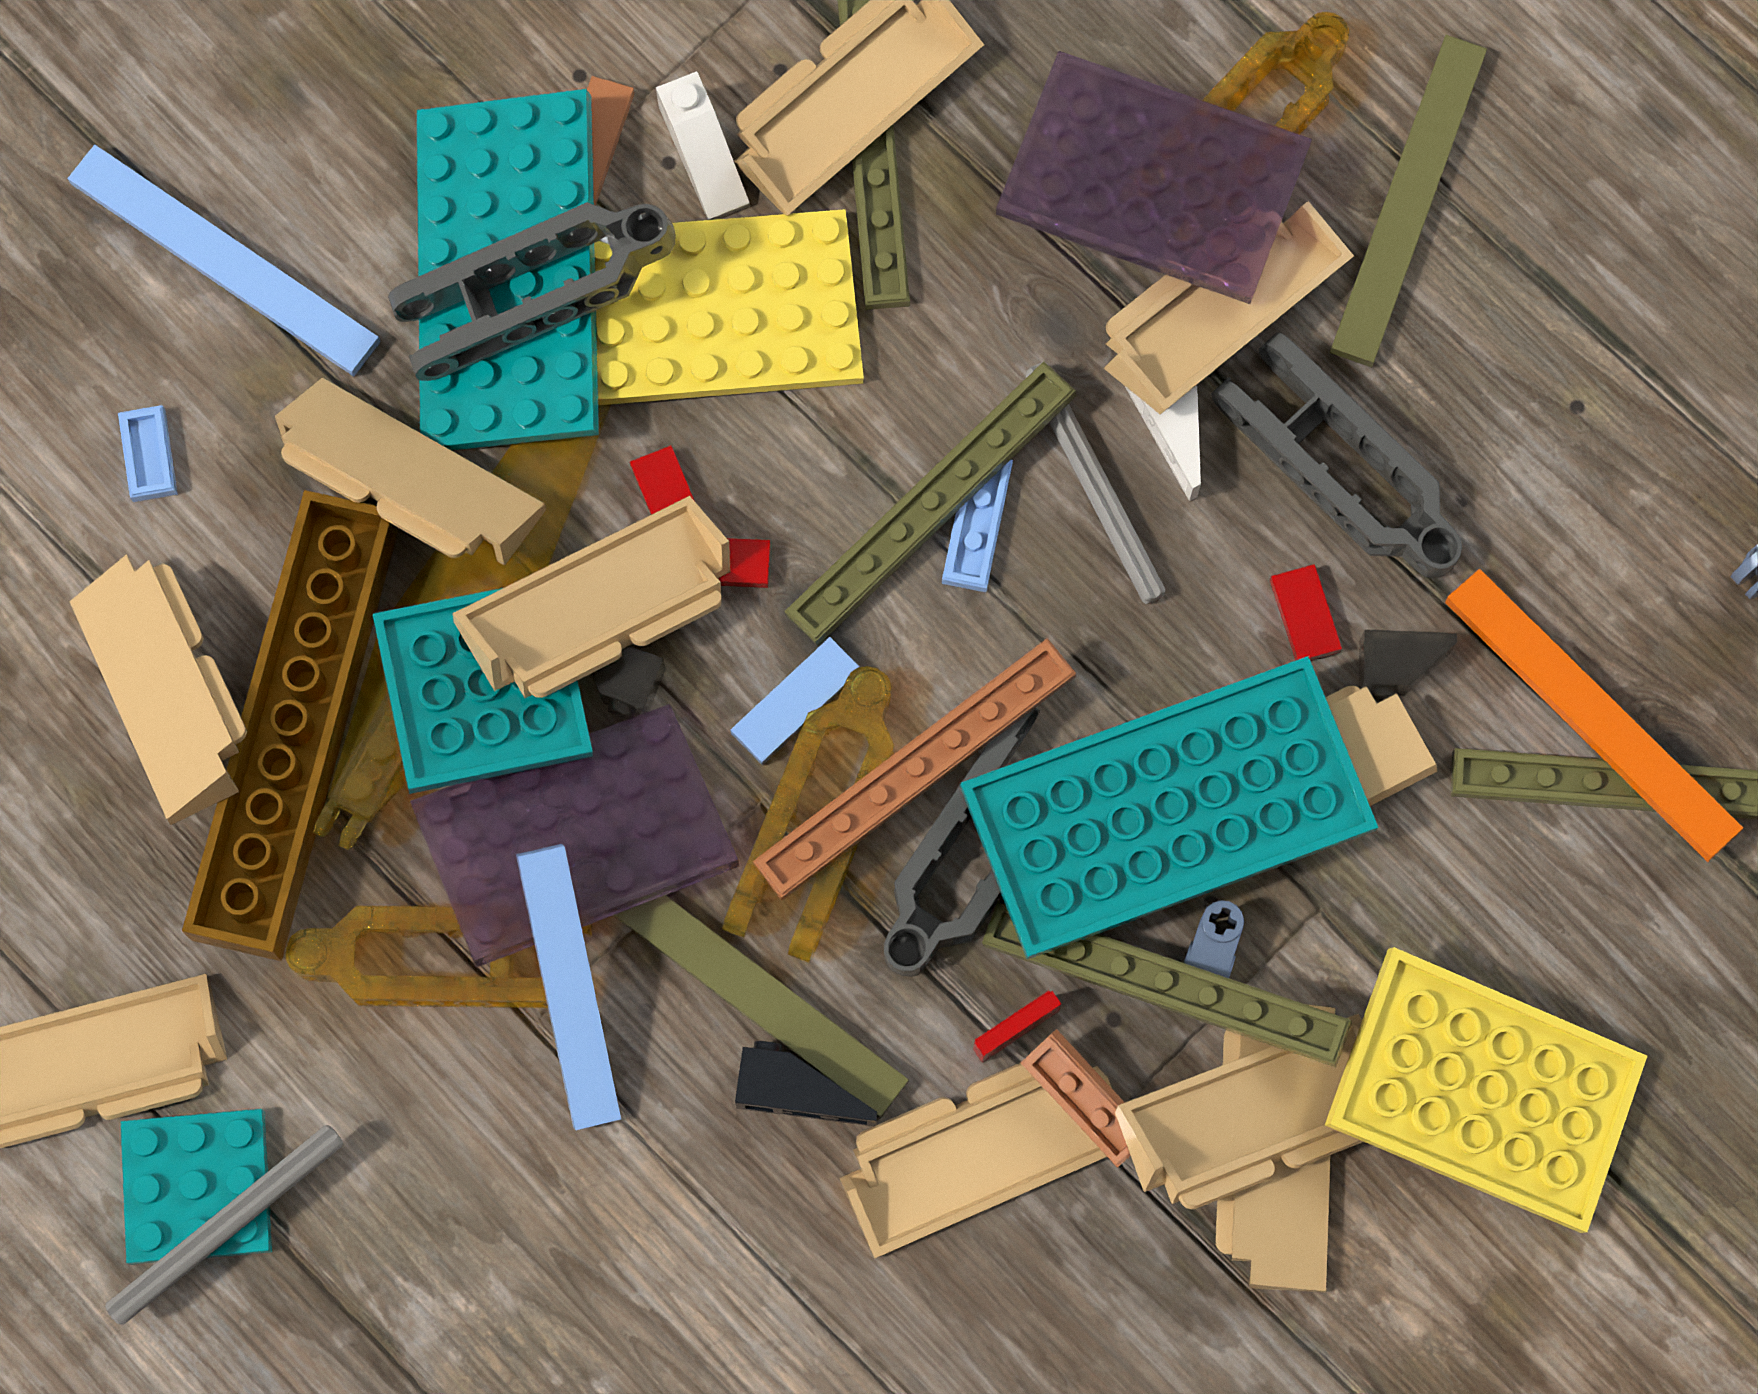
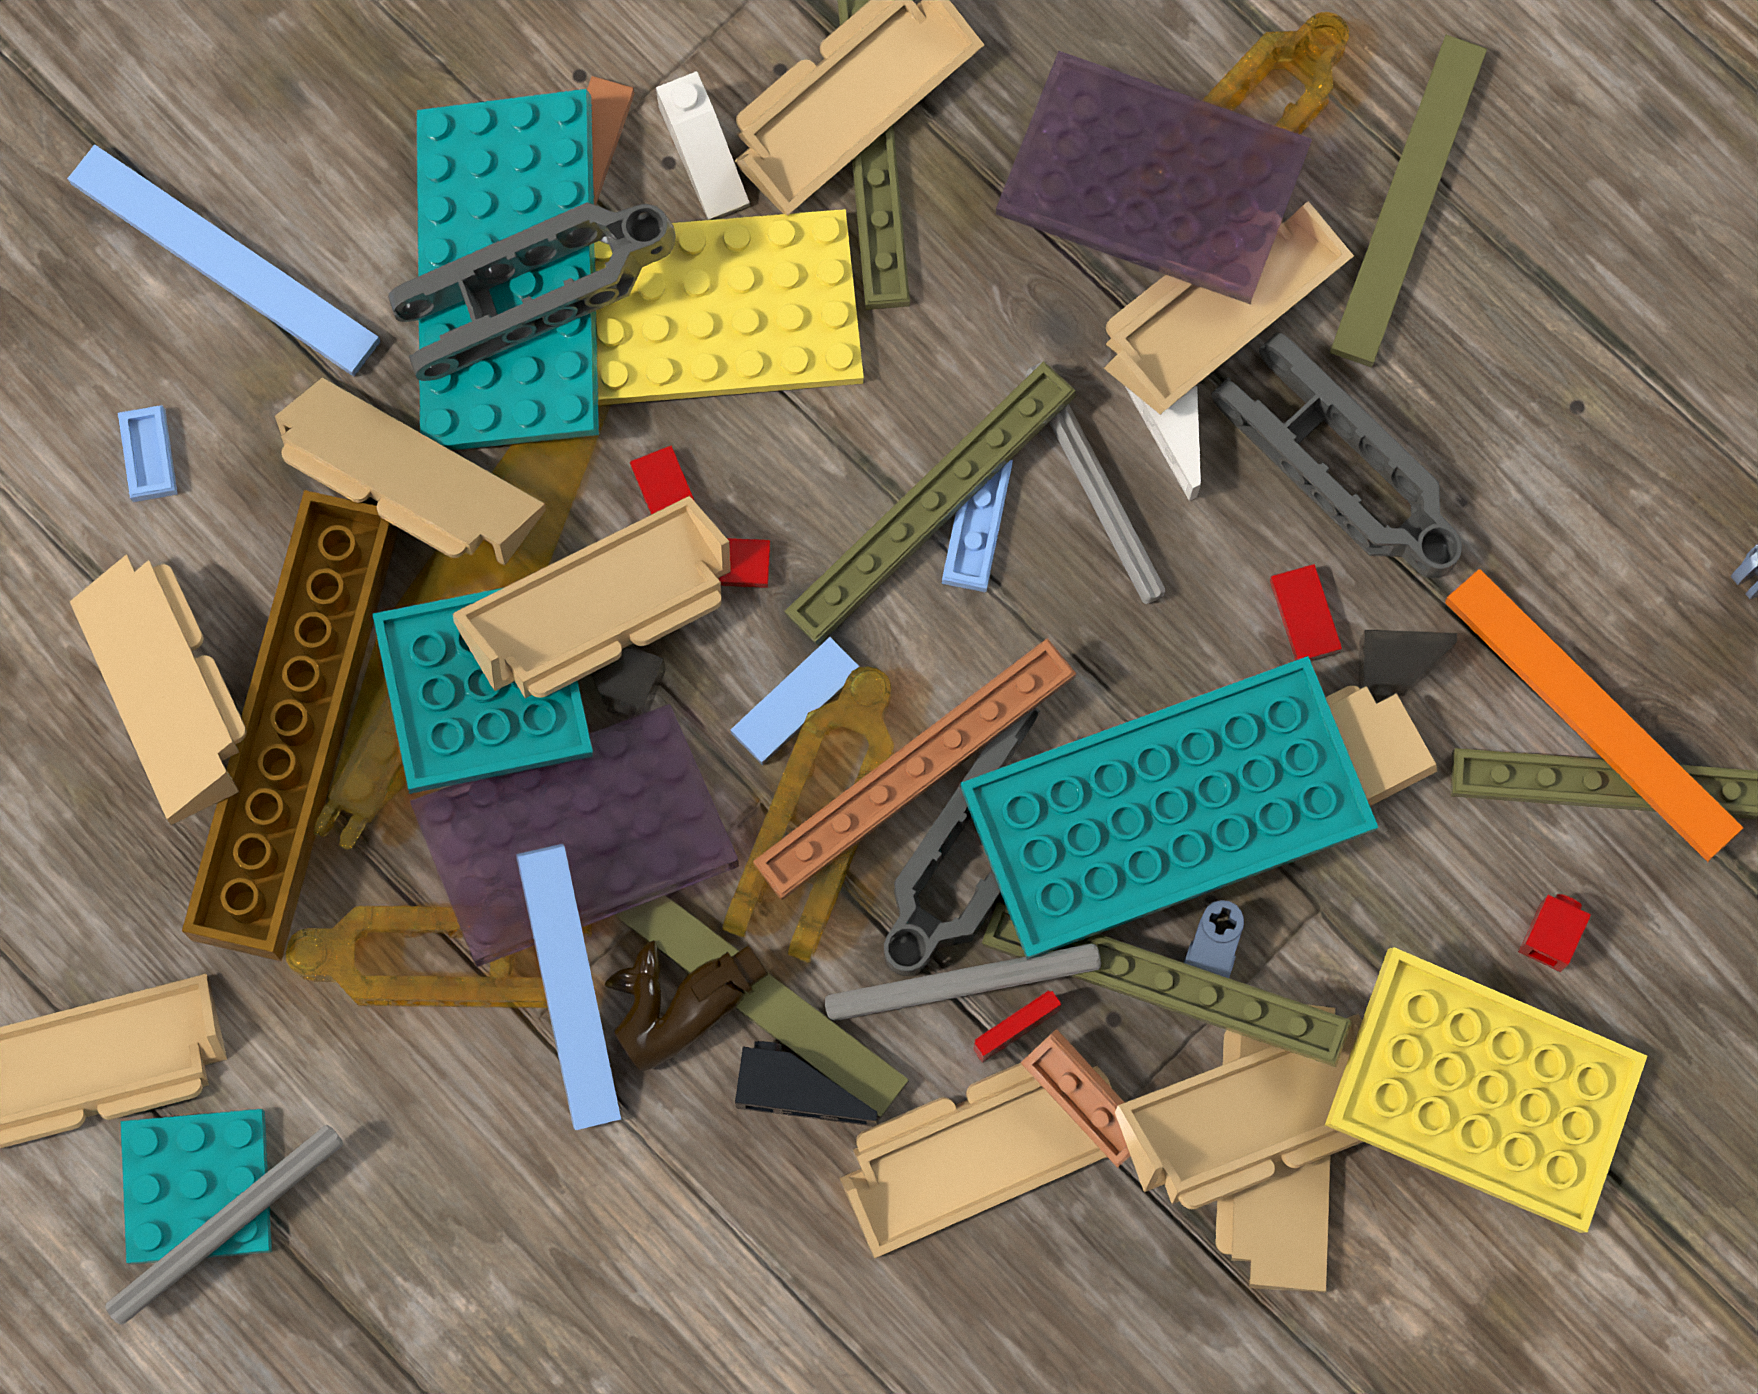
none -> dark brown piece [605,940,769,1072]
none -> light grey axle [825,944,1101,1021]
none -> red brick [1518,894,1591,972]

